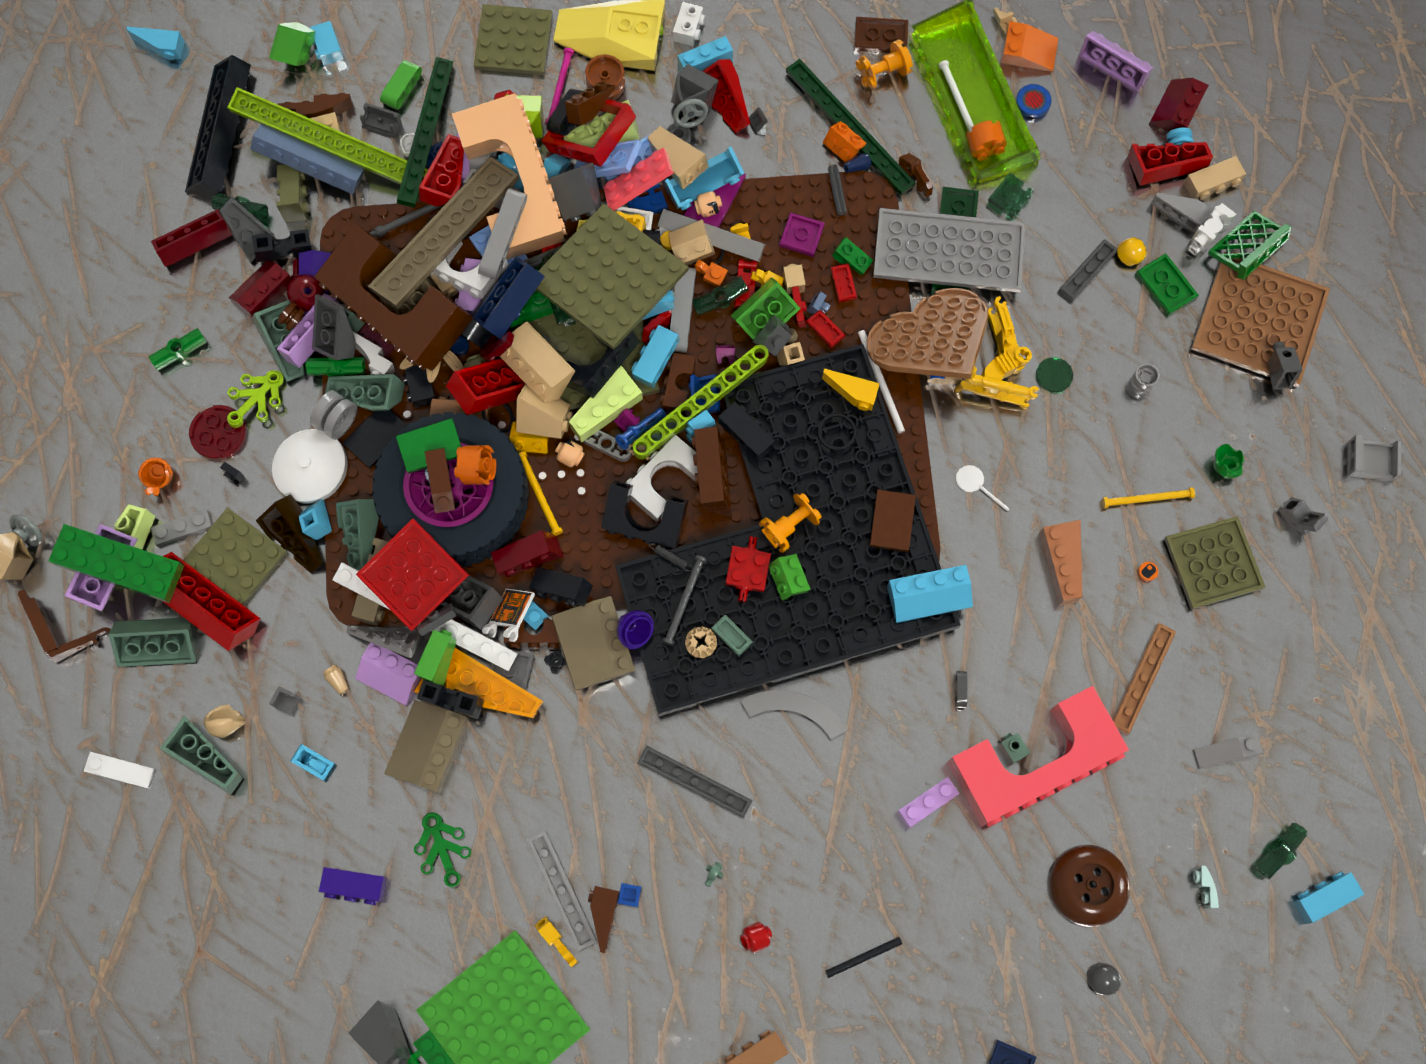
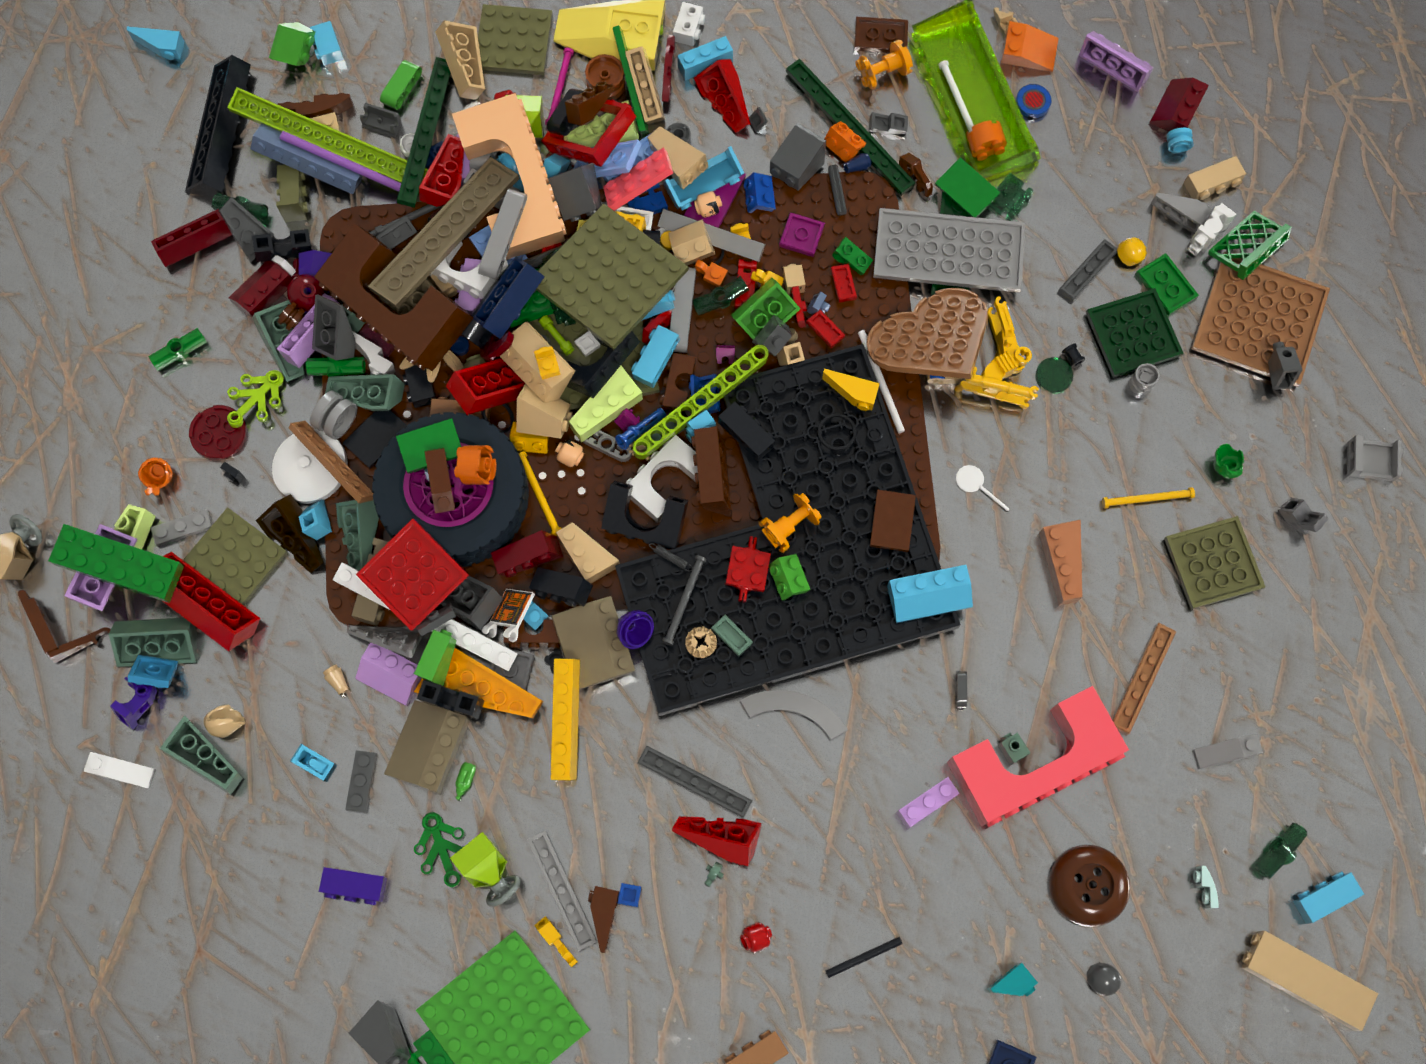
flat silver panel [269,686,301,716] -> none
dark grey piece [671,64,719,128] -> none
red wedge [1128,142,1213,186] -> none
orange tile [1137,562,1158,582] -> none
none -> dark purple tile [110,677,157,730]
none -> dark azure plate [127,655,178,688]
none -> white tile [272,255,296,276]
none -> medium lavender piece [280,131,401,192]
none -> medium nougat tile [289,421,374,503]
none -> dark grey plate [345,750,377,813]
none -> dark grey plate [376,217,417,250]
none -> tan wedge [435,20,485,100]
none -> lime piece [450,832,520,907]
none -> bright green piece [455,762,476,800]
none -> yellow bracket [534,346,561,380]
none -> lime bar [539,315,575,356]
none -> yellow brick [551,659,580,780]
none -> tan wedge [556,522,620,583]
none -> white tile [574,331,601,357]
none -> green tile [613,25,649,135]
none -> tan brick [625,46,665,125]
none -> dark red tile [662,35,675,102]
none -> red wedge [672,816,762,866]
none -> blue bracket [744,172,776,213]
none -> dark grey slope [770,123,826,191]
none -> dark grey slope [869,112,908,134]
none -> green tile [935,157,1000,218]
none -> teal slope [987,963,1038,997]
none -> black bush [1062,343,1085,368]
none -> dark green plate [1086,288,1184,378]
none -> tan brick [1242,931,1378,1031]

